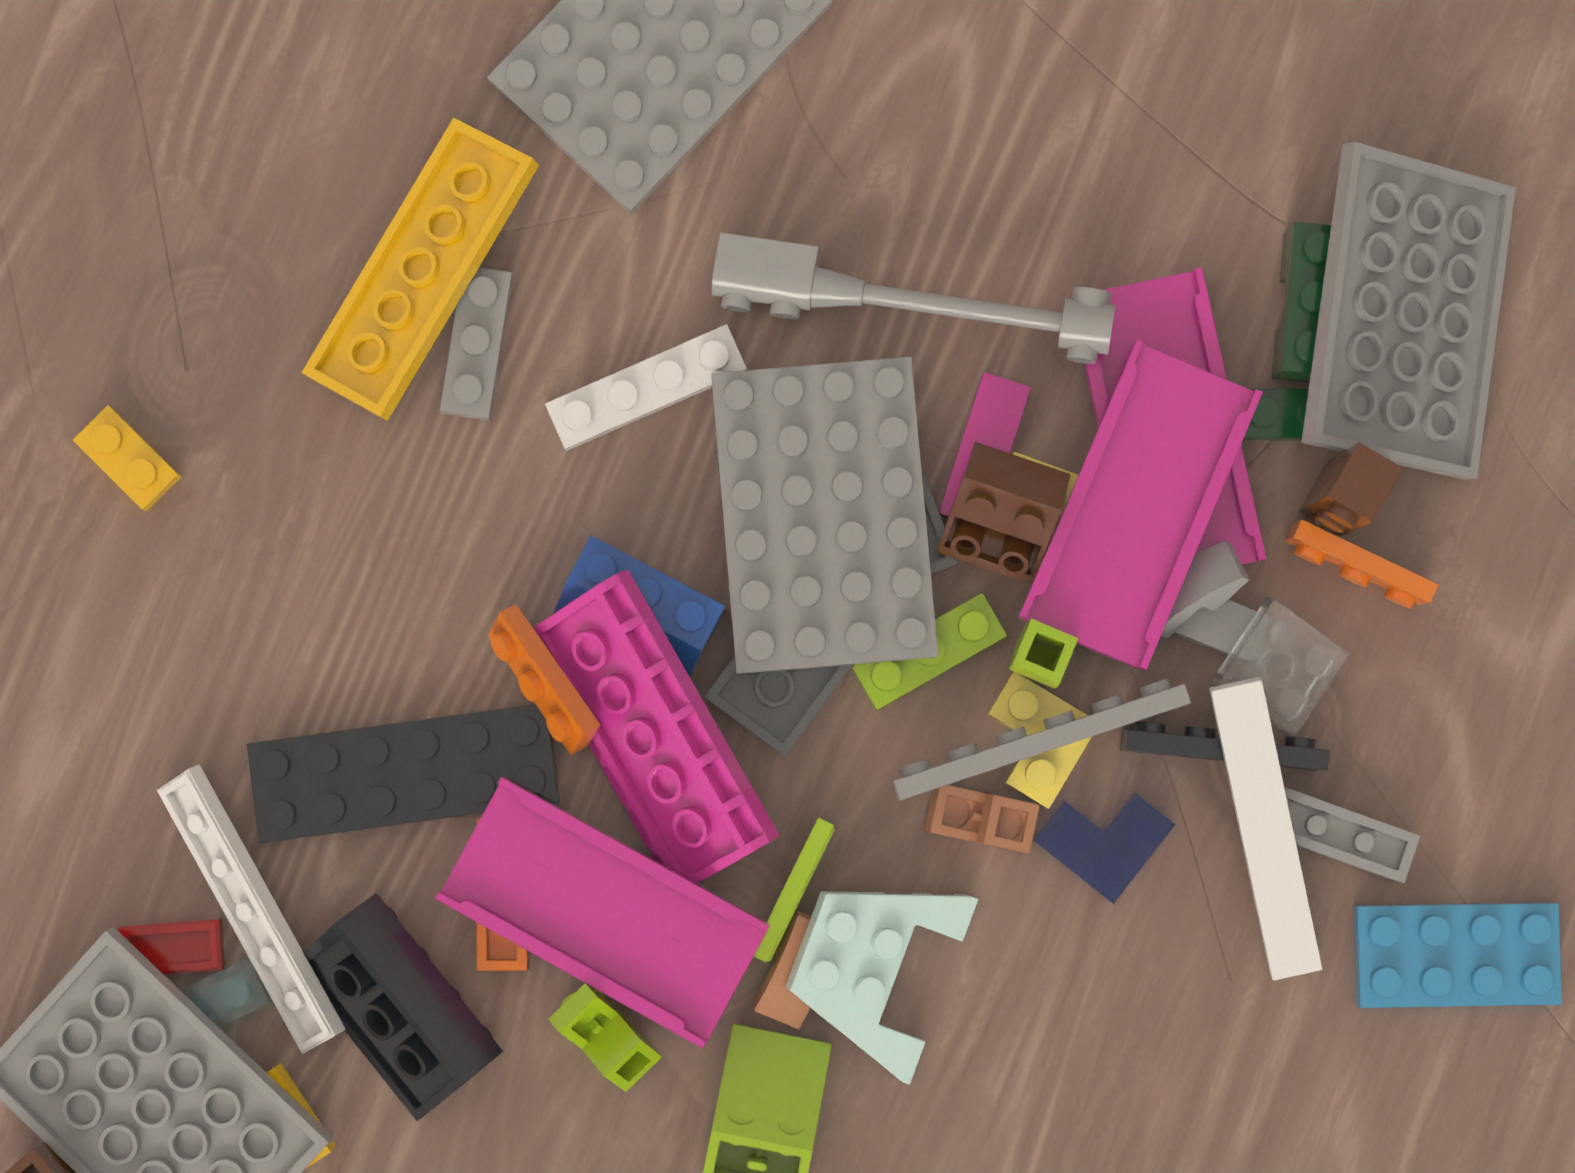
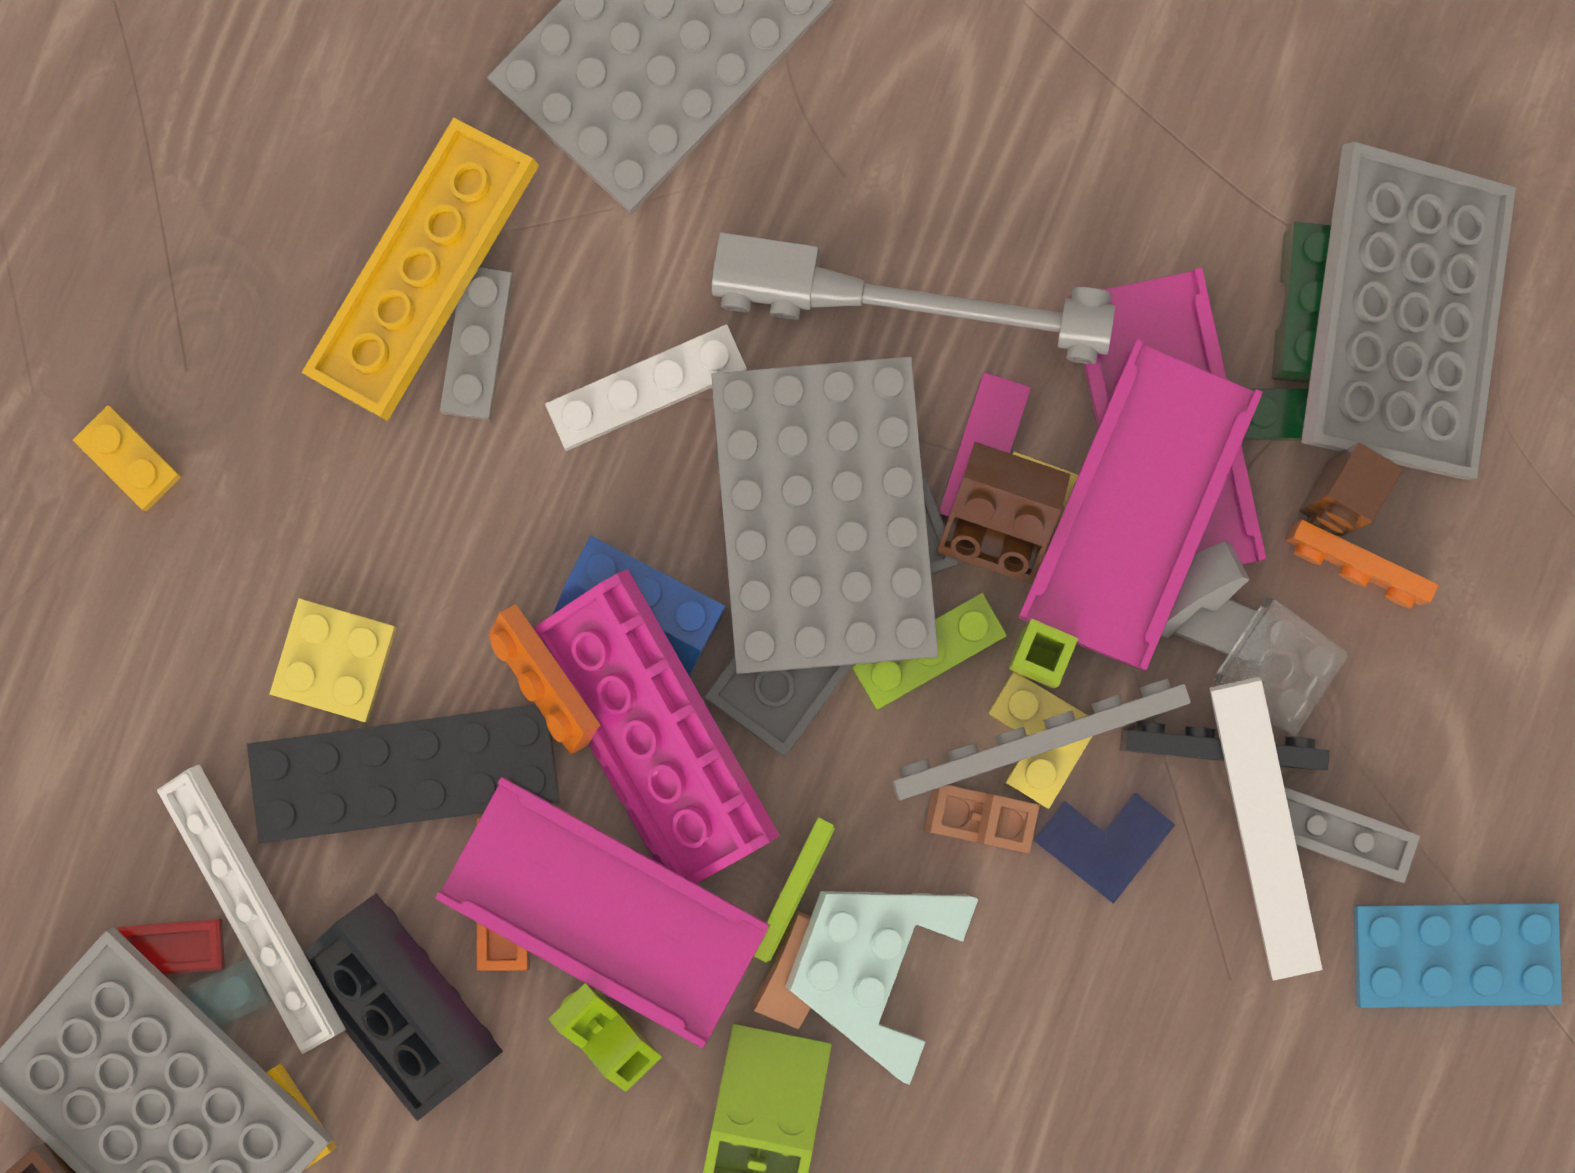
none -> light yellow plate [270,598,397,723]

